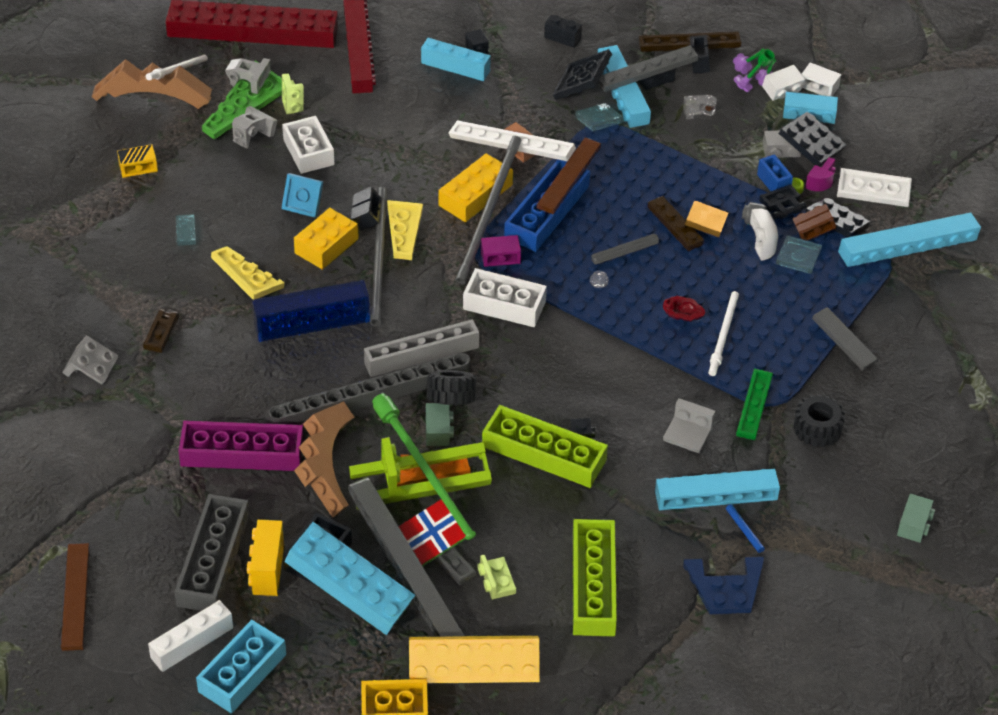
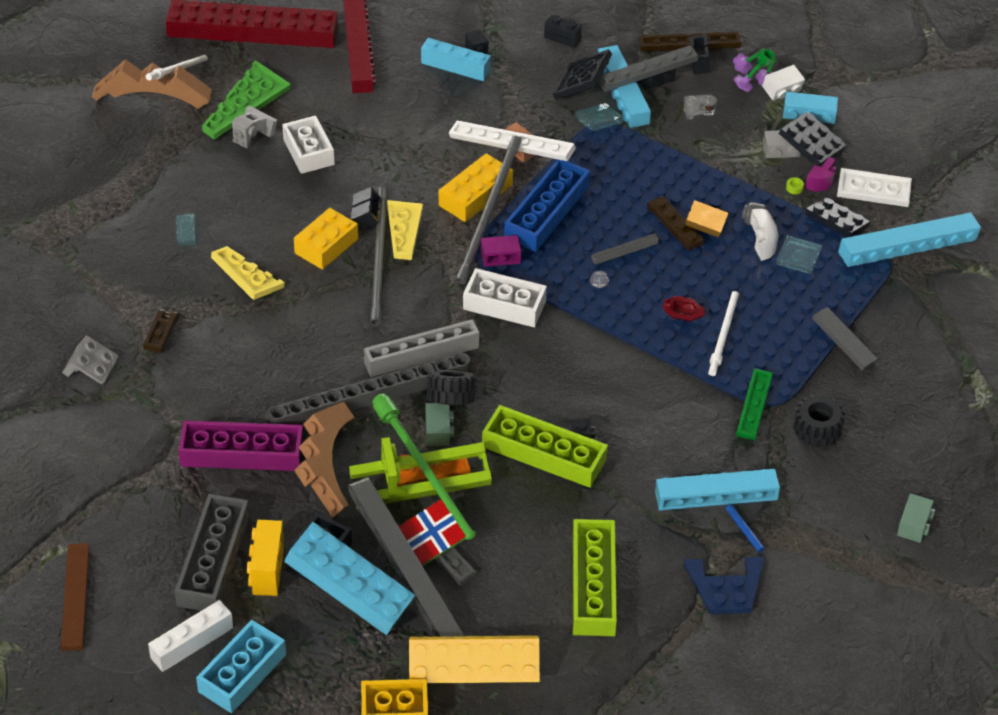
yellow brick [117,144,158,178] -> none
light grey tile [225,58,271,94] -> none
clear blue brick [252,280,370,342] -> none
dark azure tile [281,173,323,217] -> none
yellowish green bracket [282,73,304,114] -> none
yellowish green bracket [477,555,516,599] -> none
reddish brown tile [537,138,601,214] -> none
light grey bracket [663,398,715,453] -> none
blue brick [757,154,793,191] -> none
black plate [759,184,807,220] -> none
reddish brown brick [793,204,837,243] -> none
white brick [801,63,841,97] -> none

